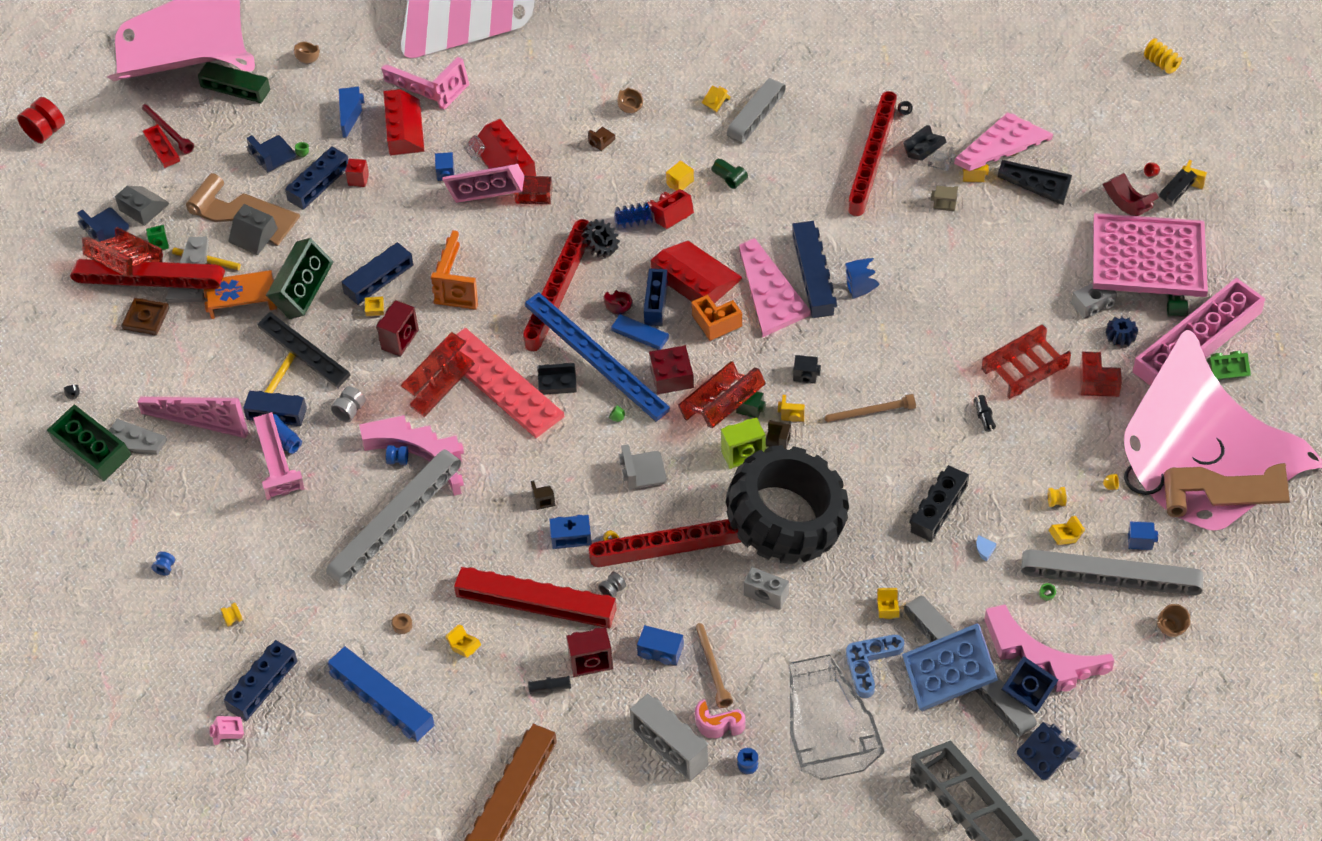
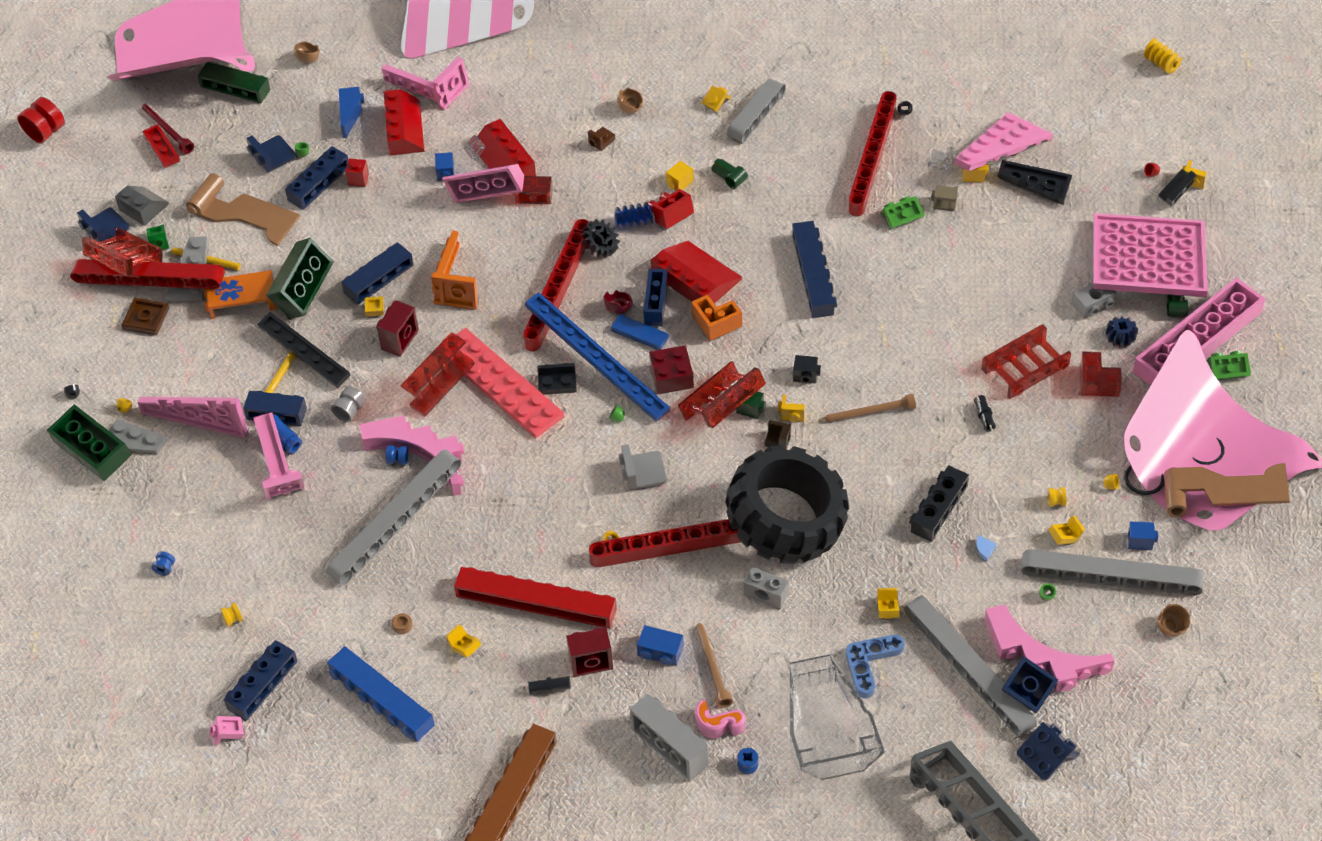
dark grey slope [228,204,278,255] -> none
dark brown panel [530,480,556,510] -> none
blue brick [549,515,592,549] -> none
flat silver wheel [598,572,626,597] -> none
lime brick [721,417,766,469] -> none
bright pink wing [739,238,811,337] -> none
blue piece [845,258,880,299] -> none
medium blue plate [902,623,998,711] -> none
black bracket [903,125,947,161] -> none
dark red arch [1102,173,1159,216] -> none
none -> yellow hinge [116,398,133,413]
none -> bright green bracket [880,196,925,229]

